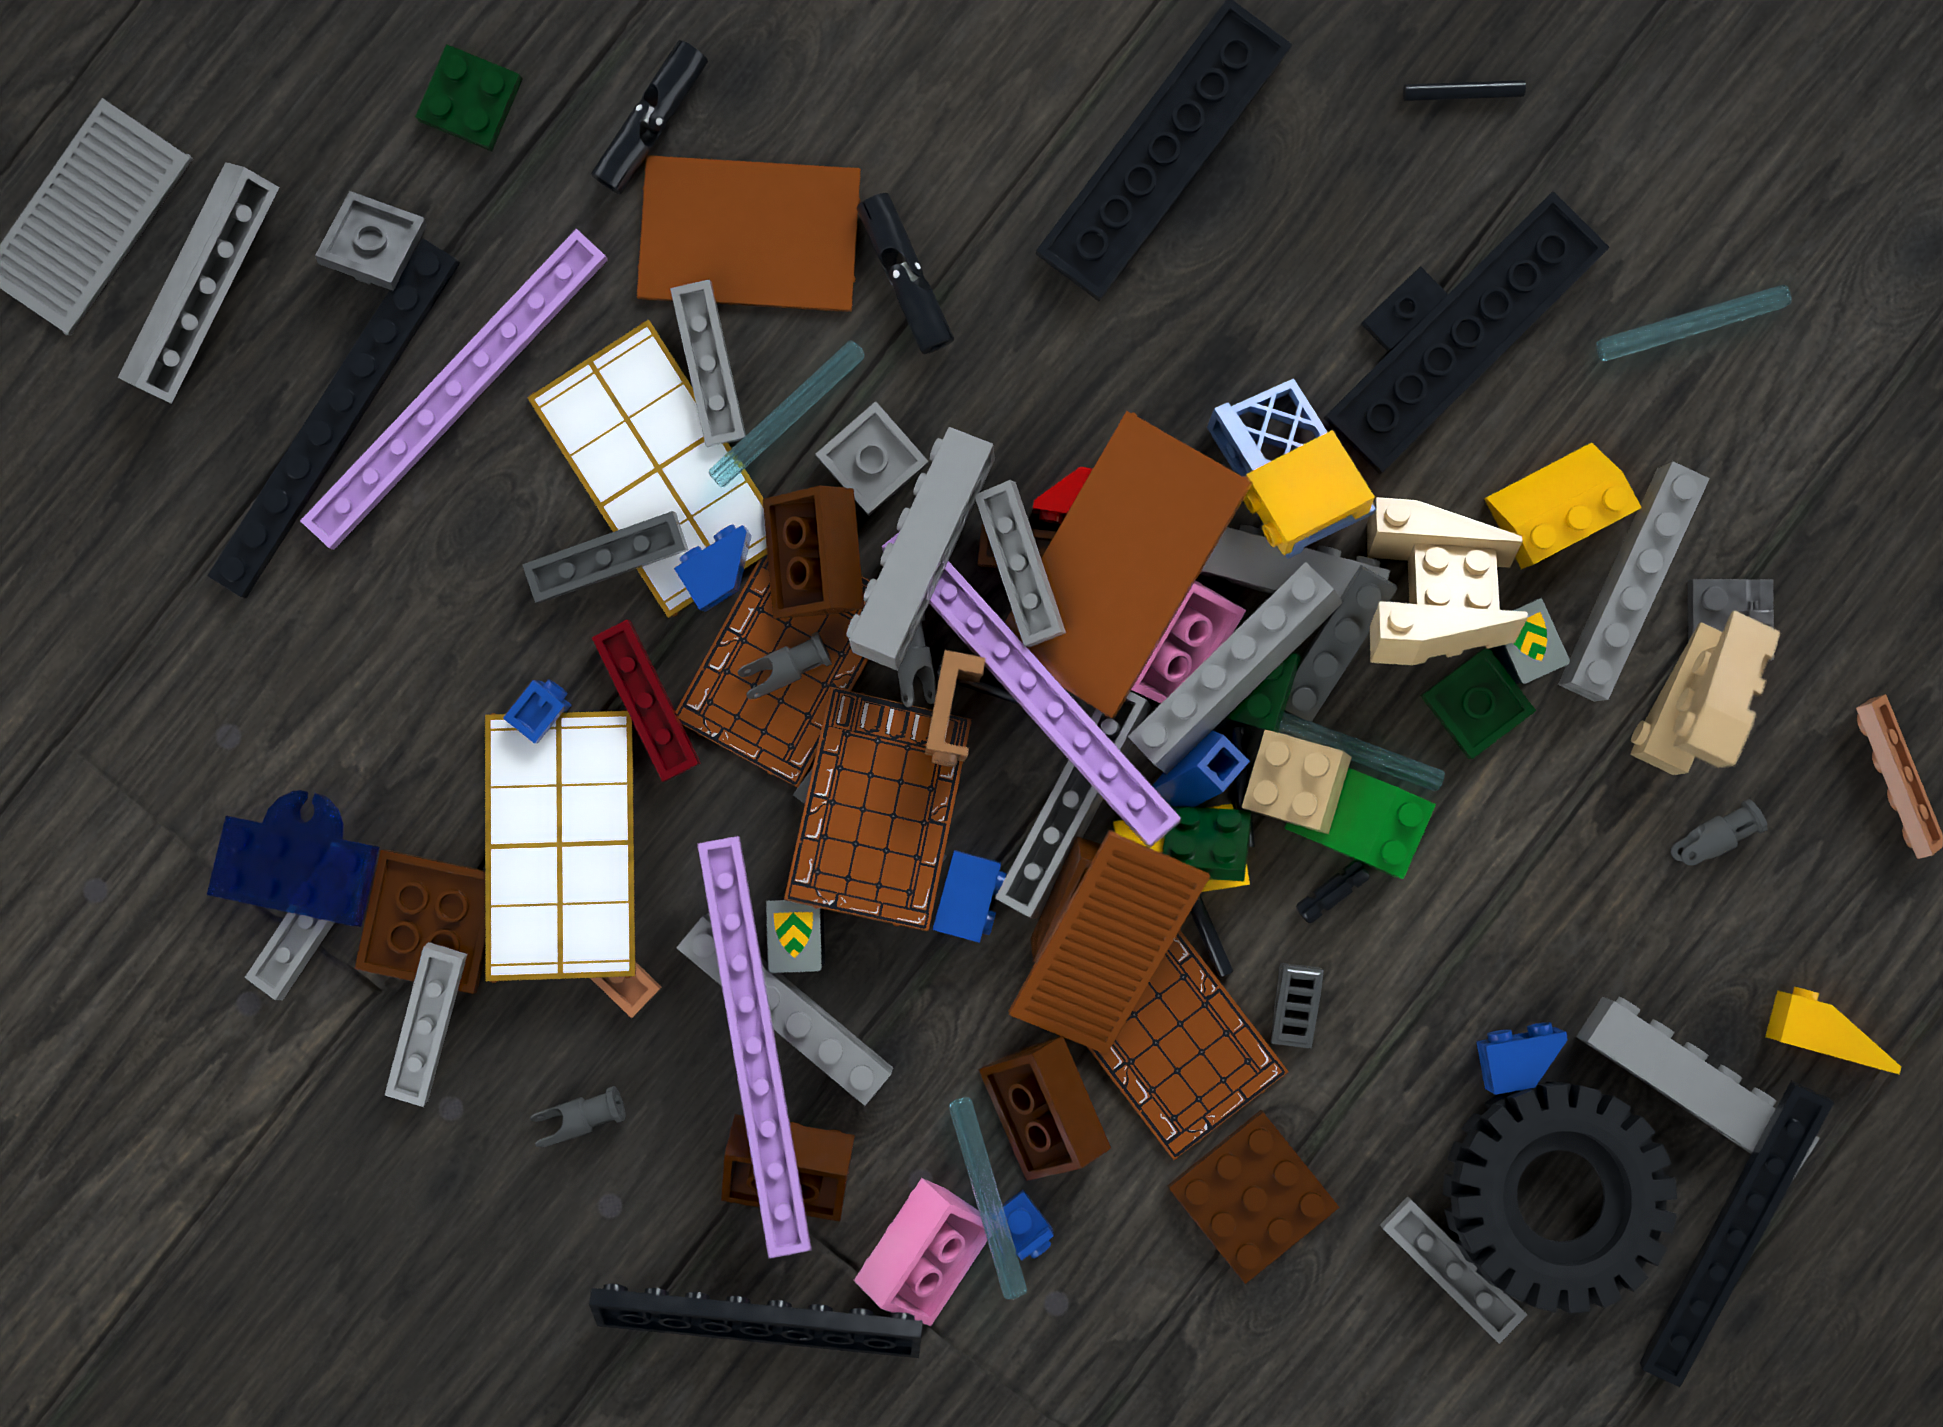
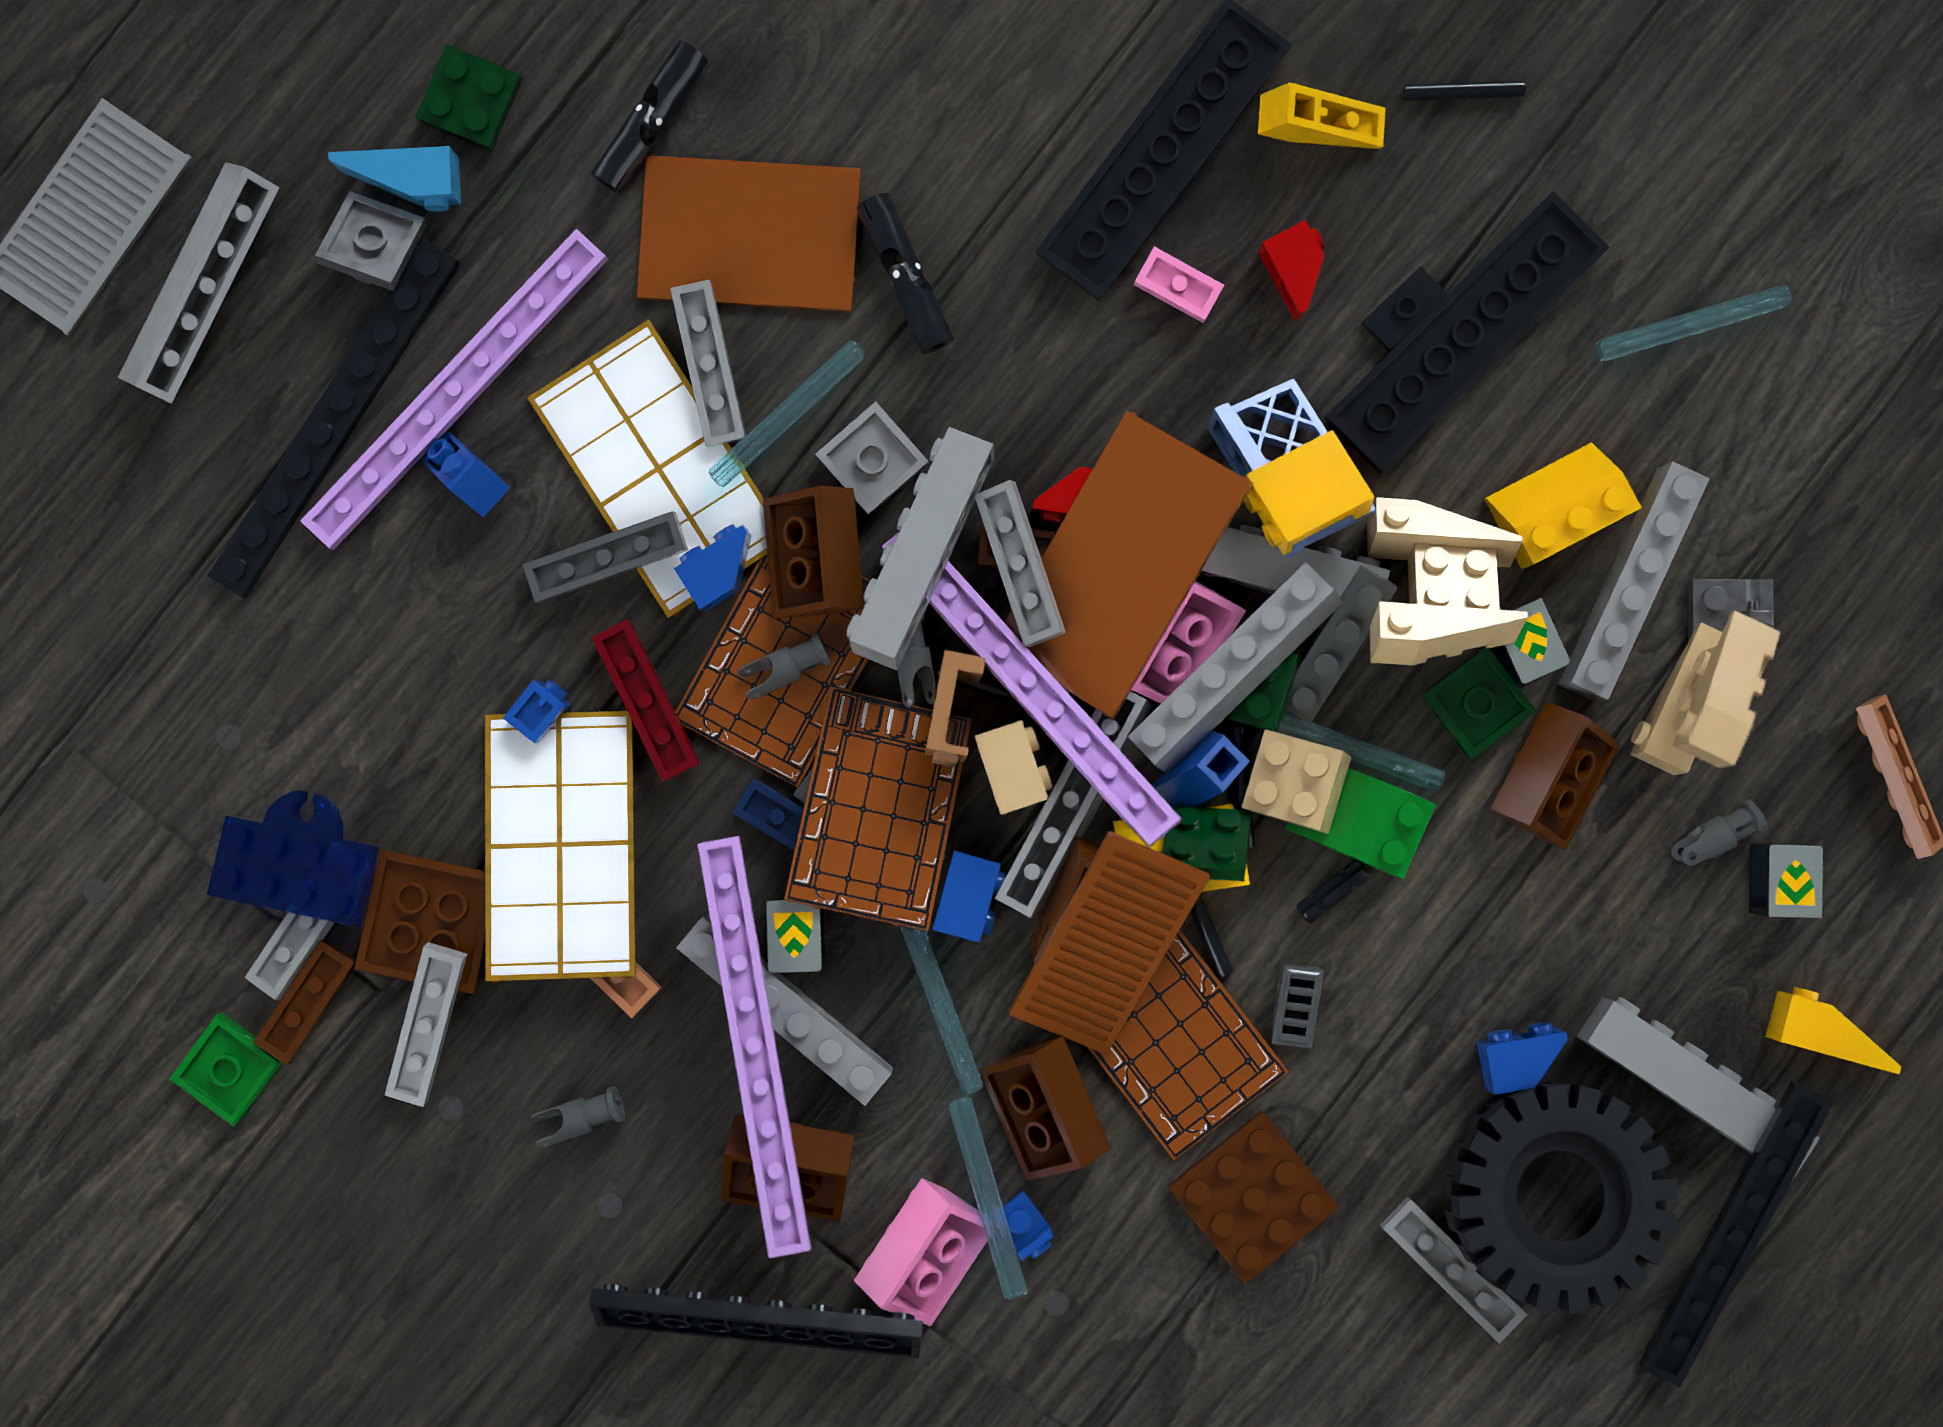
none -> green tile [169,1012,283,1127]
none -> reddish brown plate [253,939,357,1065]
none -> dark azure slope [328,146,461,212]
none -> blue slope [422,431,510,518]
none -> dark blue plate [732,778,804,851]
none -> clear light blue axle [900,926,983,1094]
none -> tan brick [975,720,1053,815]
none -> bright pink plate [1134,247,1224,323]
none -> yellow slope [1258,82,1386,149]
none -> red slope [1258,220,1325,322]
none -> reddish brown slope [1491,702,1621,851]
none -> piece [1749,843,1823,918]

